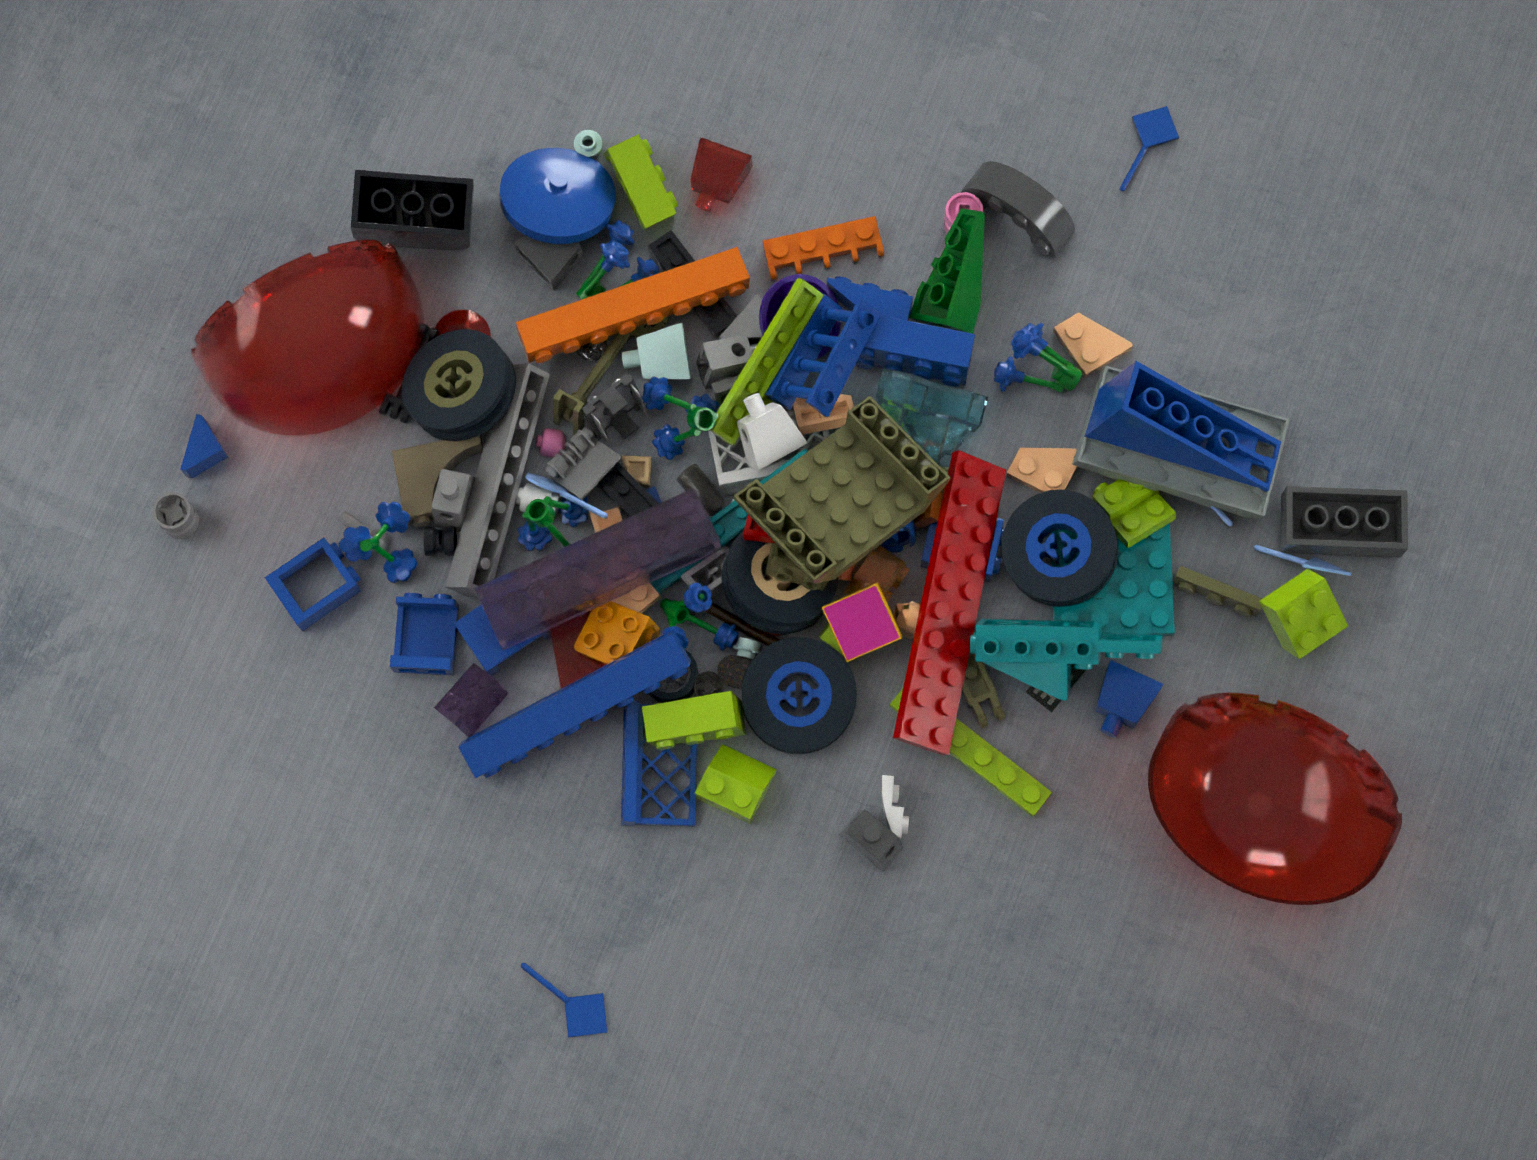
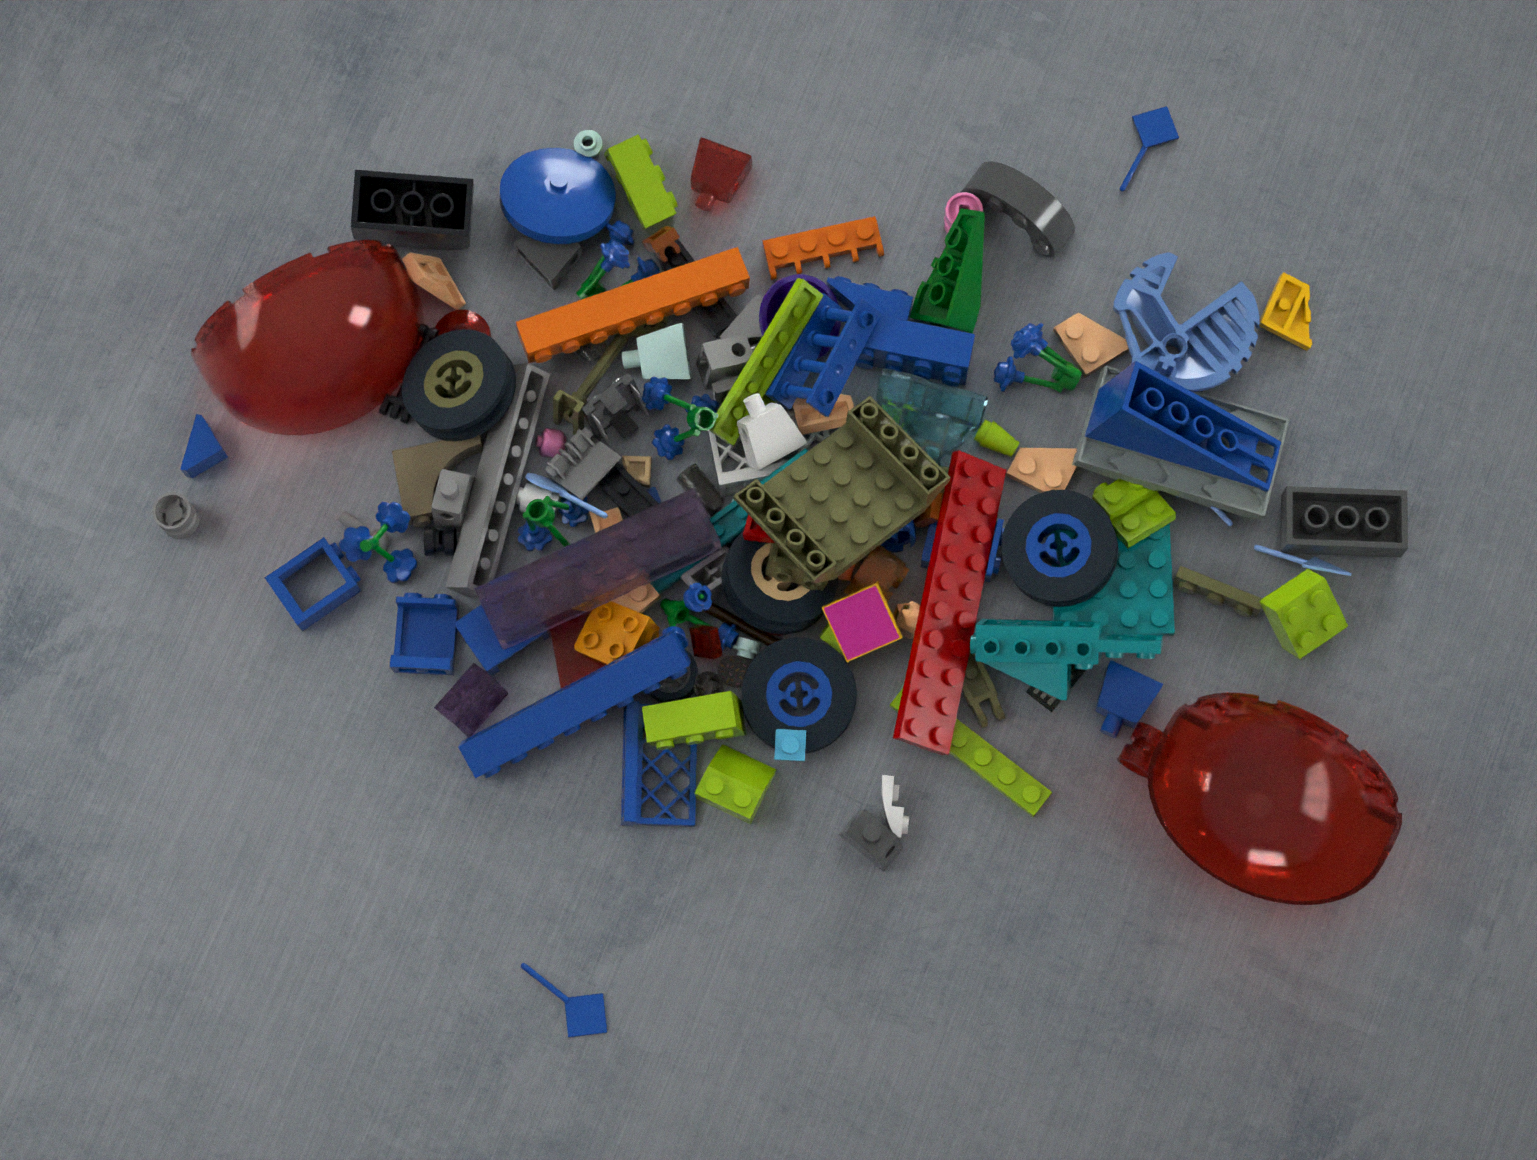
none -> light nougat wing [402,252,466,310]
none -> dark orange tile [642,226,680,262]
none -> clear red tile [689,624,723,659]
none -> medium azure plate [774,729,806,762]
none -> lime cone [973,419,1020,457]
none -> medium blue piece [1113,252,1260,392]
none -> clear red wheel [1117,722,1173,779]
none -> yellow wing [1259,272,1312,351]

